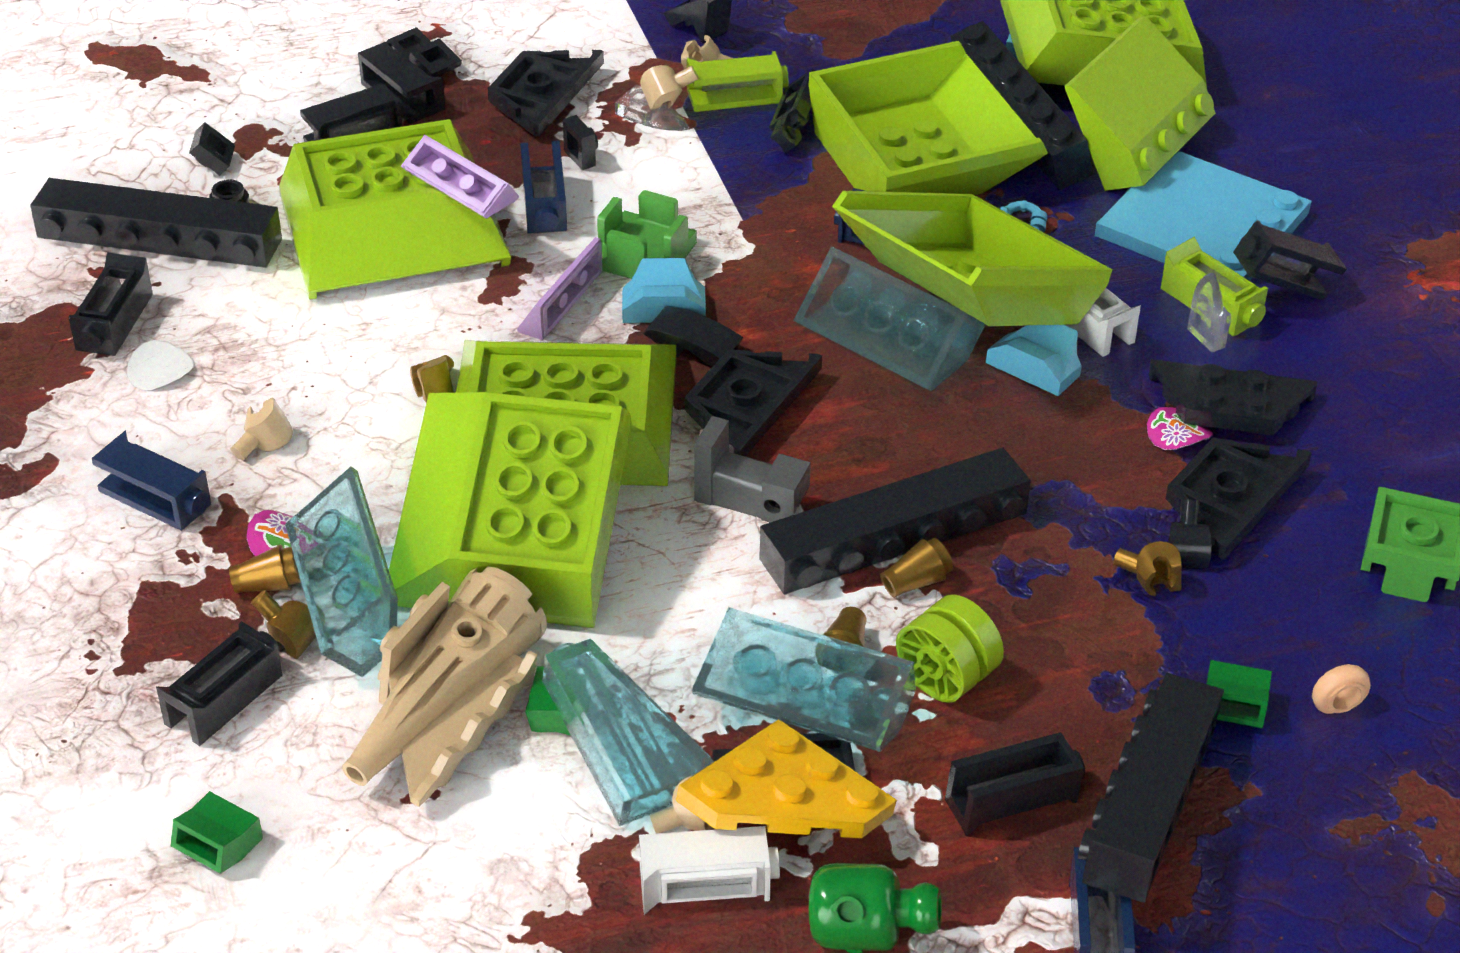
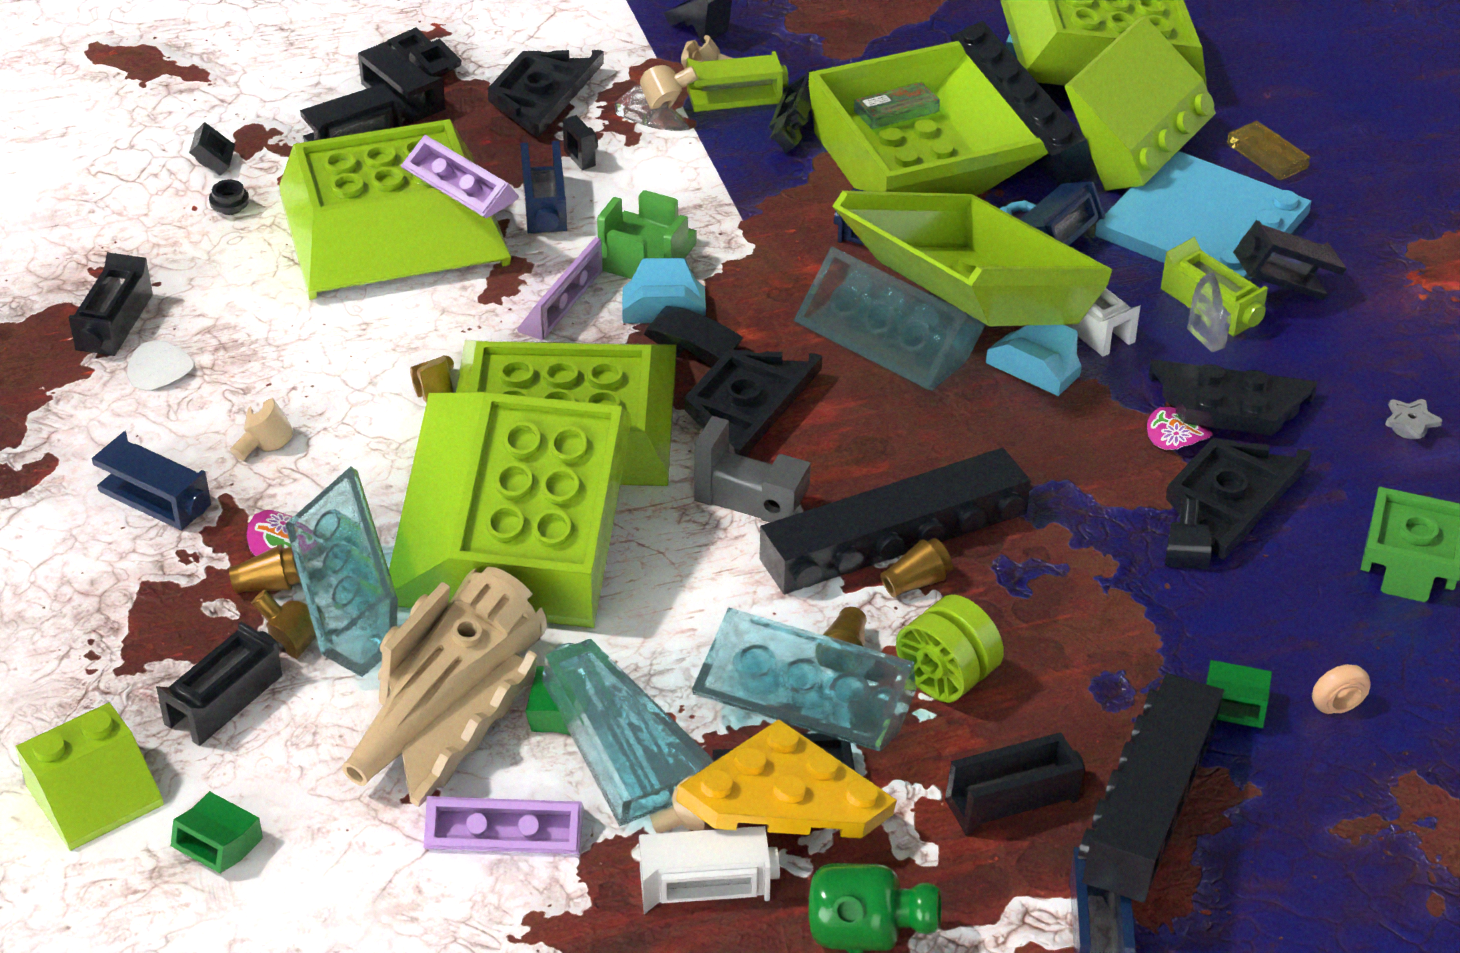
black brick [30,177,282,268] -> none
pearl gold piece [1113,541,1182,596] -> none
none -> lime slope [15,702,164,851]
none -> lavender slope [423,796,584,854]
none -> clear light blue tile [854,82,940,129]
none -> dark blue window [1019,182,1105,246]
none -> clear yellow plate [1227,121,1310,180]
none -> light grey plate [1385,399,1442,439]

